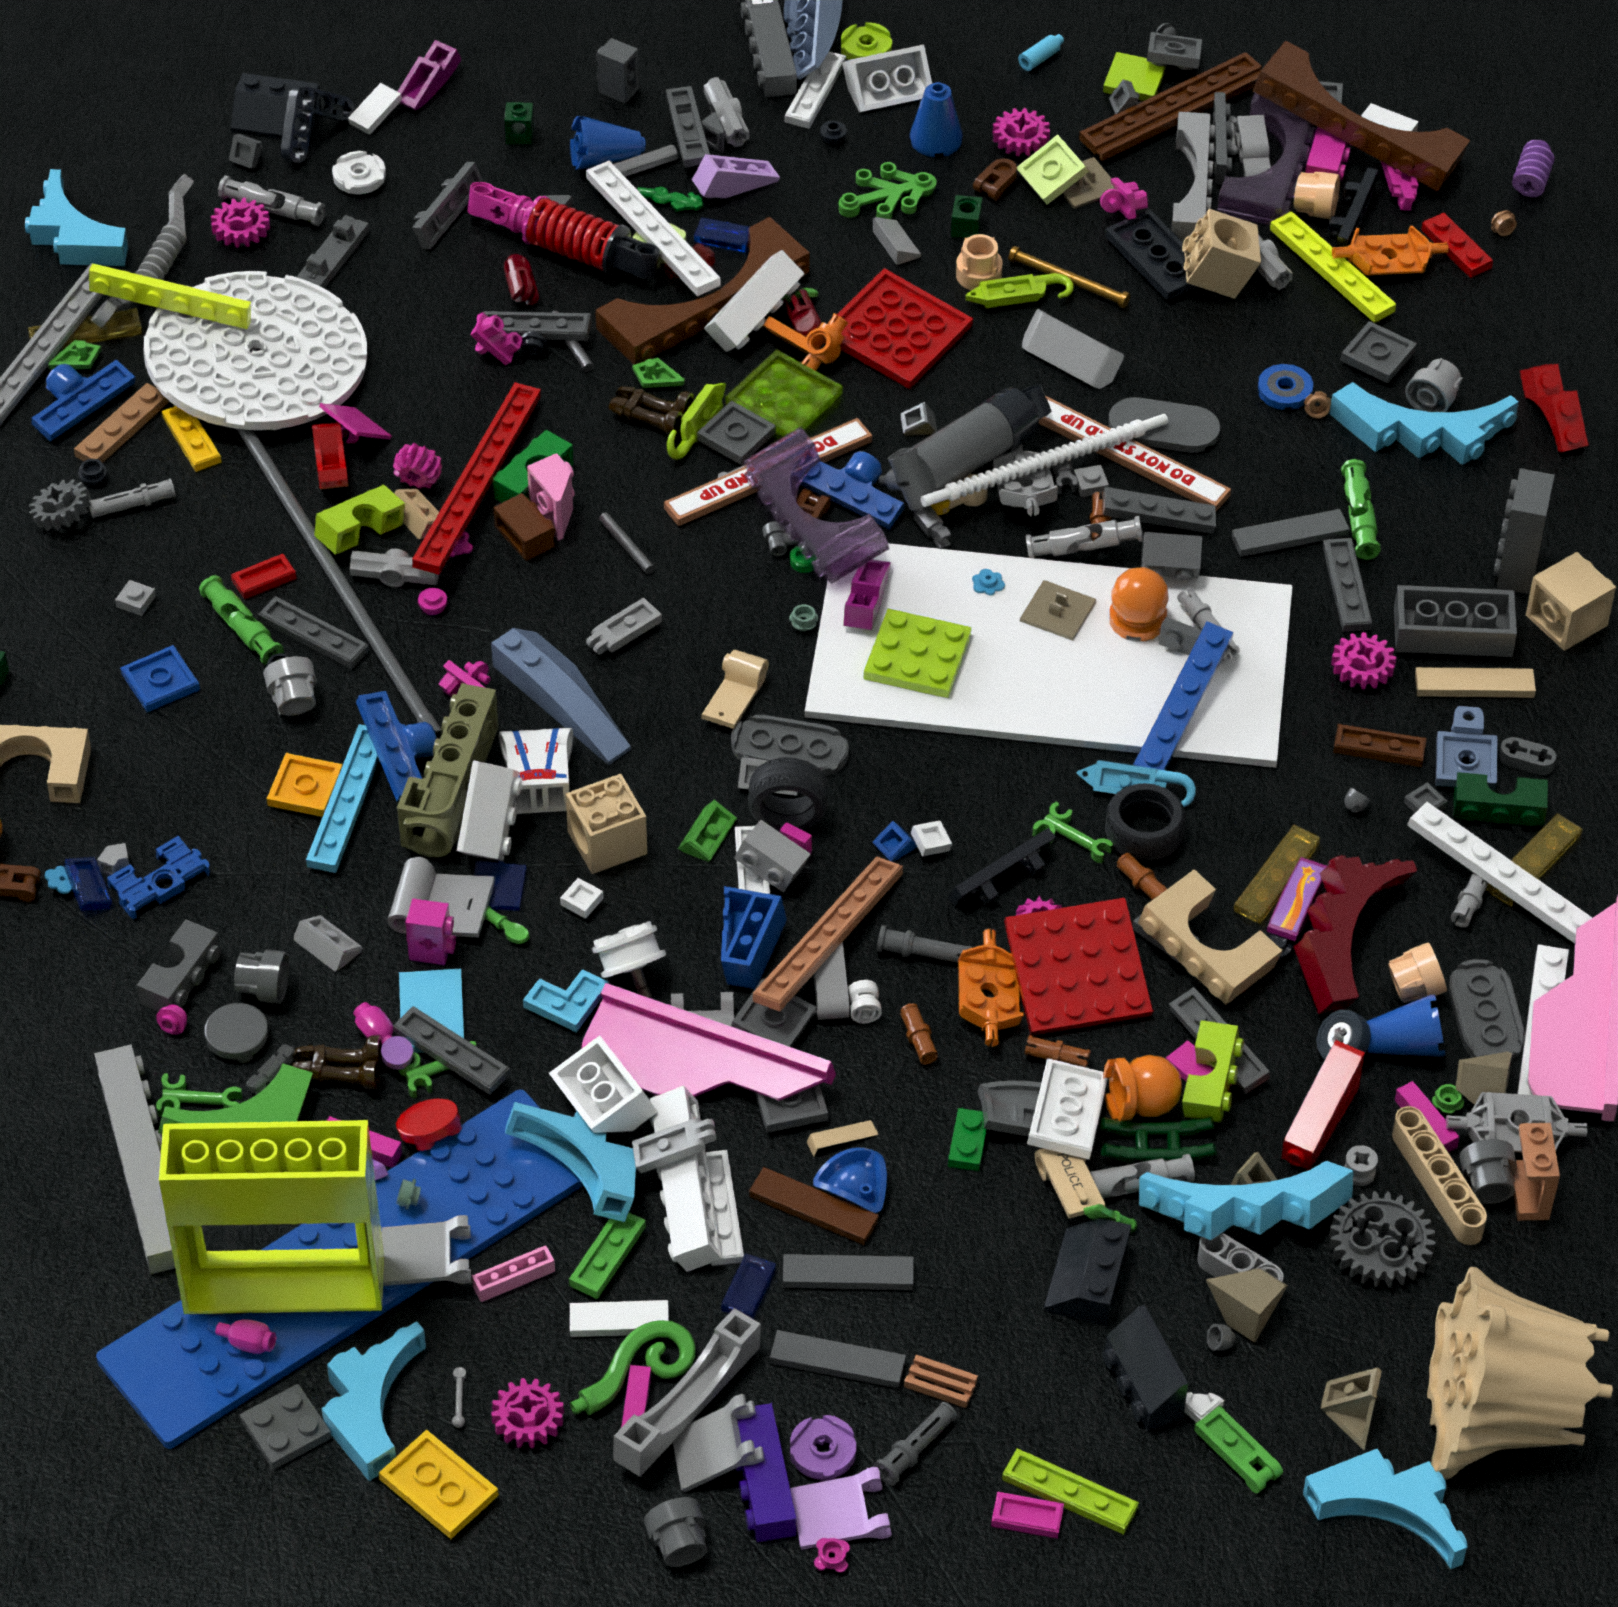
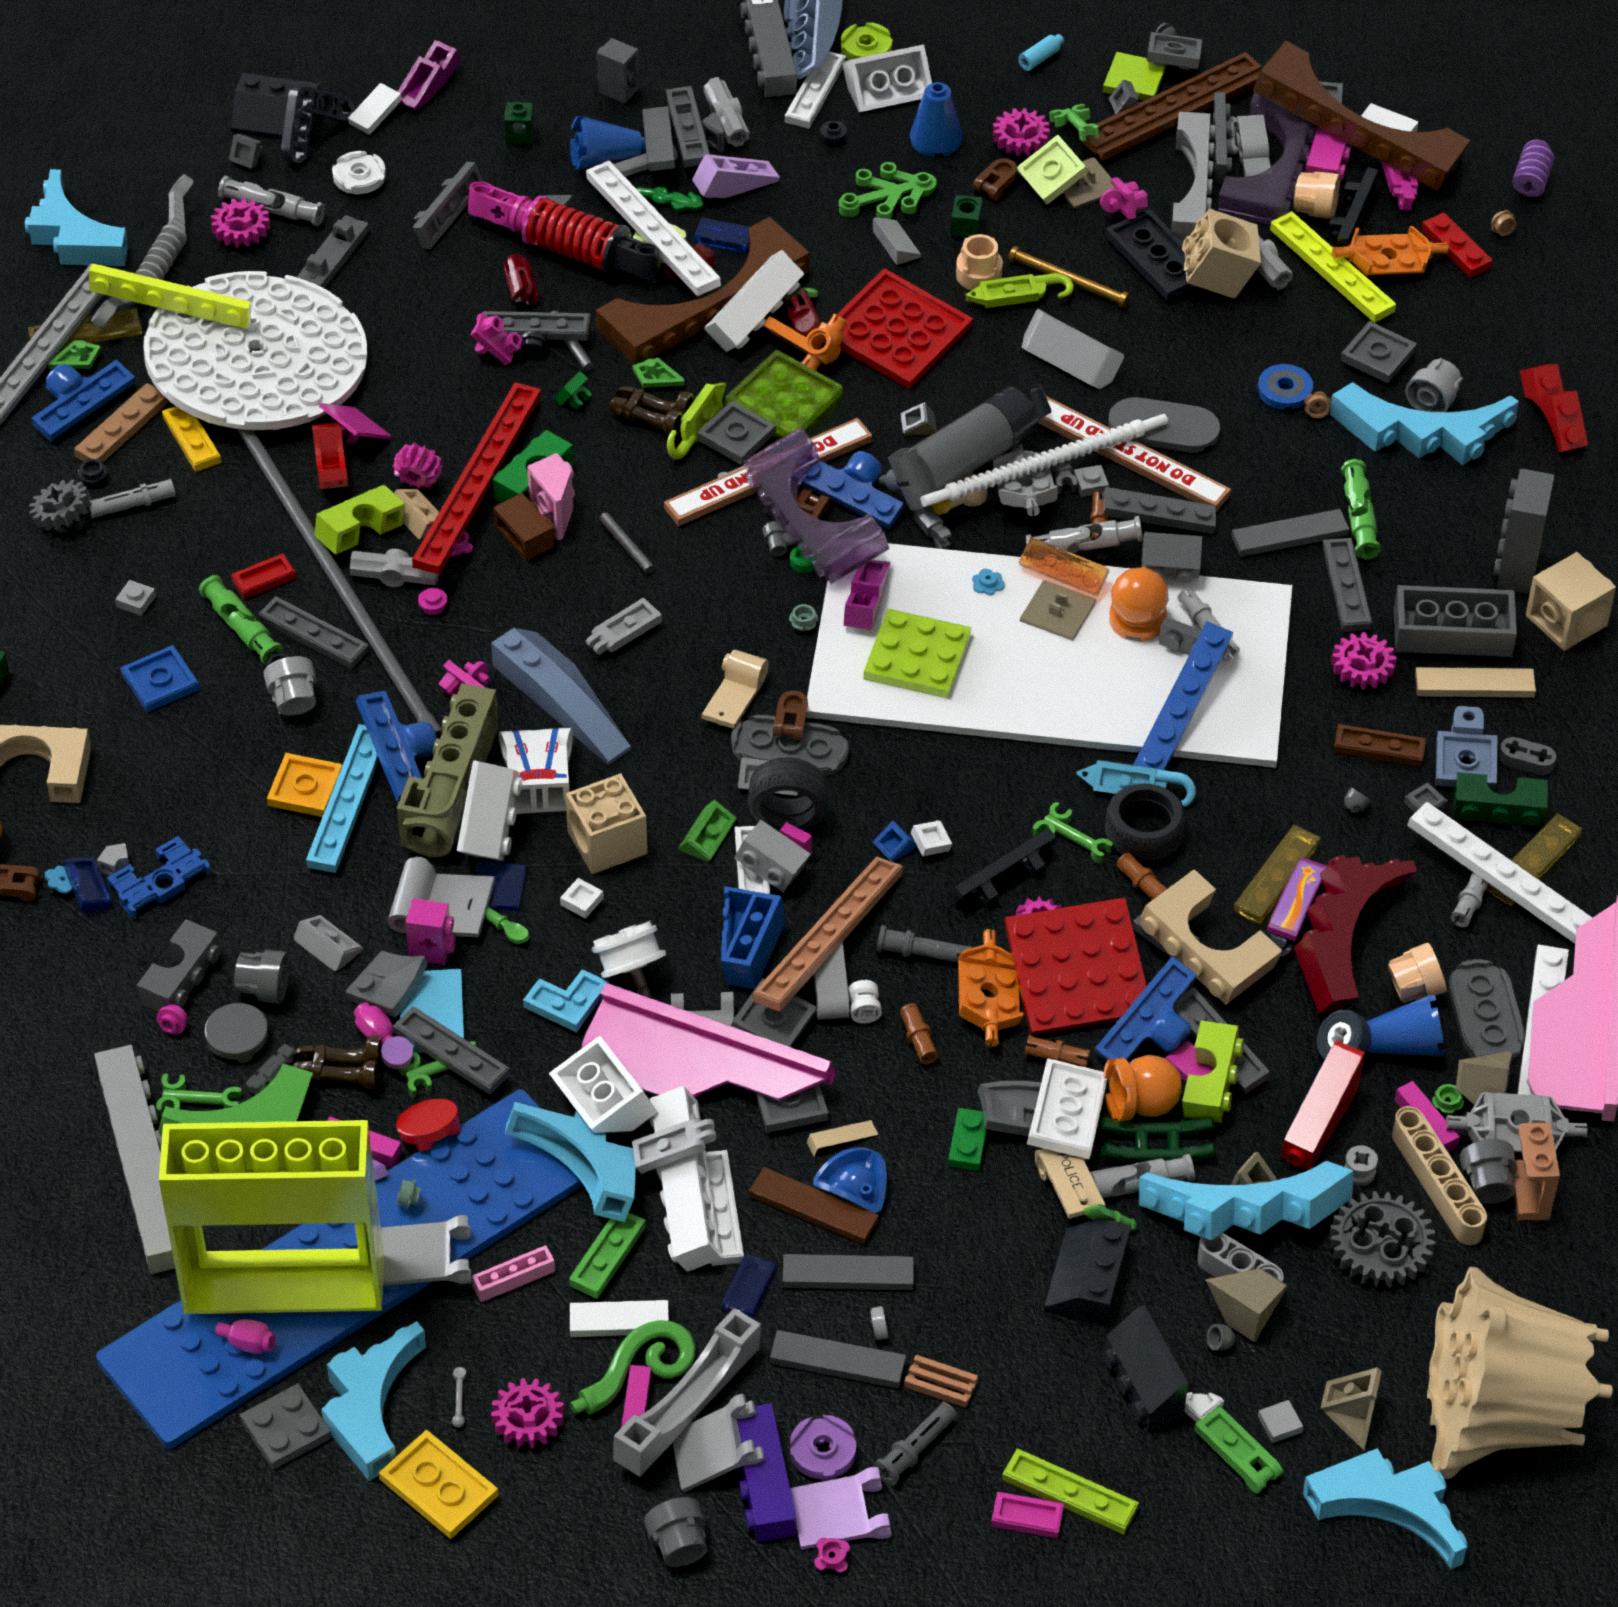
none -> dark grey plate [345,951,428,1018]
none -> green tile [553,371,592,409]
none -> dark grey tile [642,106,675,171]
none -> reddish brown plate [773,691,808,740]
none -> light grey tile [870,1306,889,1341]
none -> clear orange plate [1019,537,1110,597]
none -> bright green bar [1049,104,1099,141]
none -> blue plate [1094,956,1197,1061]
none -> light grey tile [1258,1400,1303,1443]

